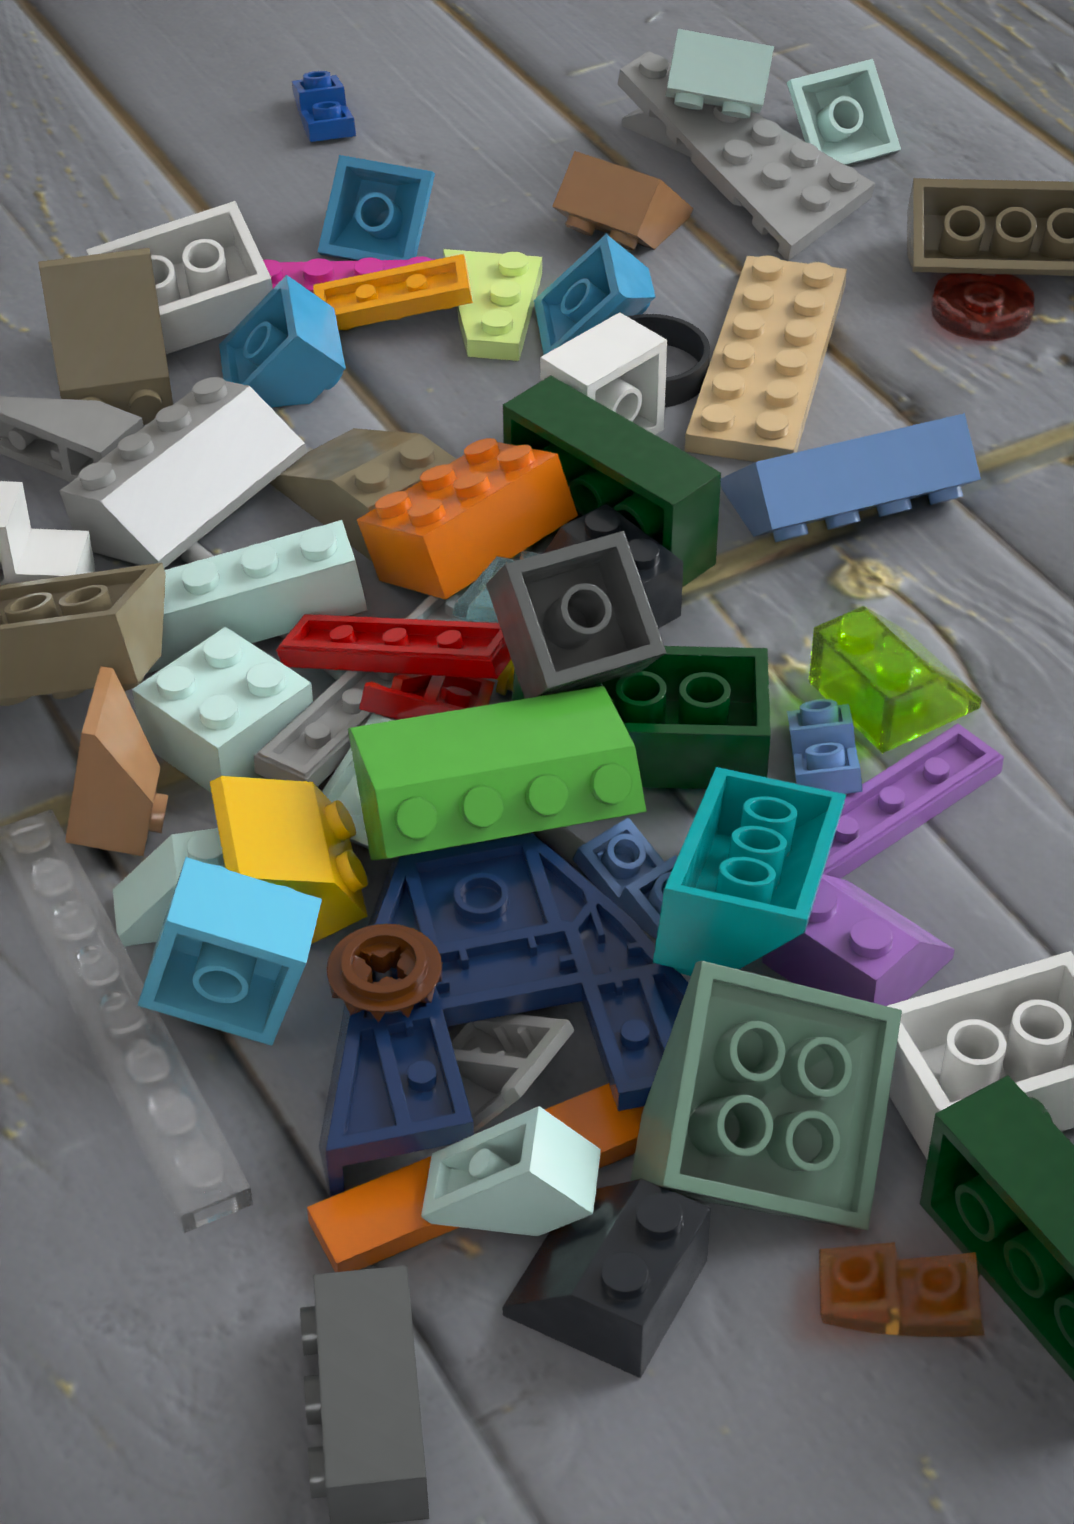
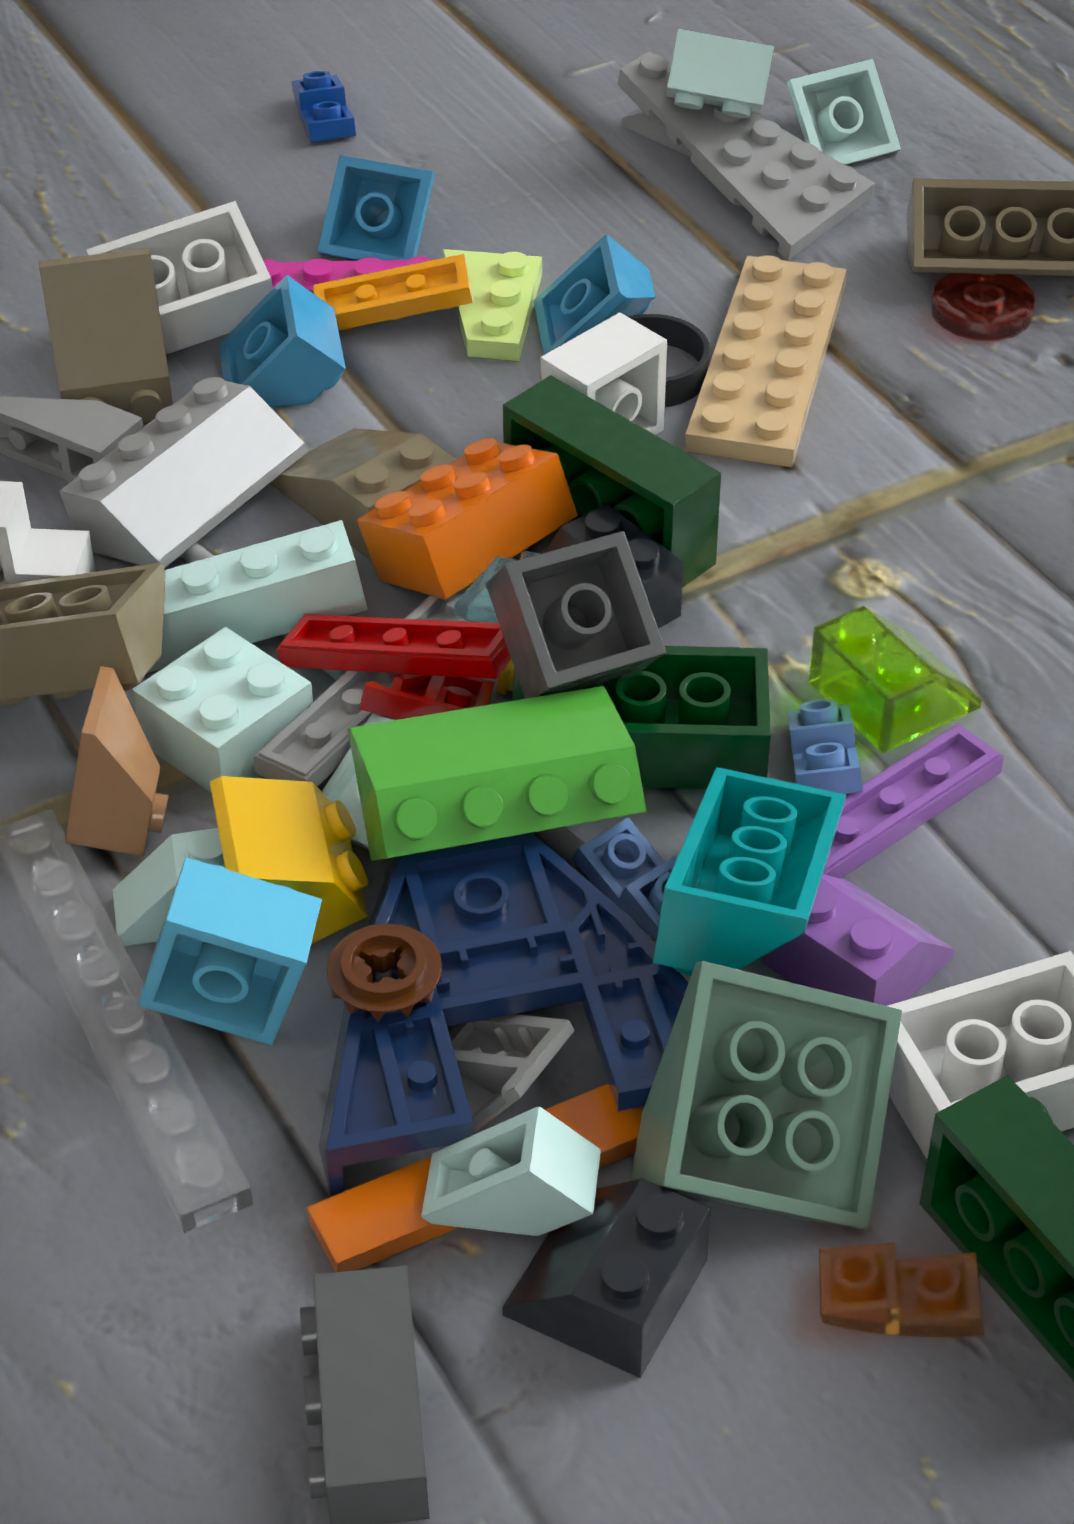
medium nougat slope [552,151,693,251] -> none
medium blue slope [721,413,981,543] -> none

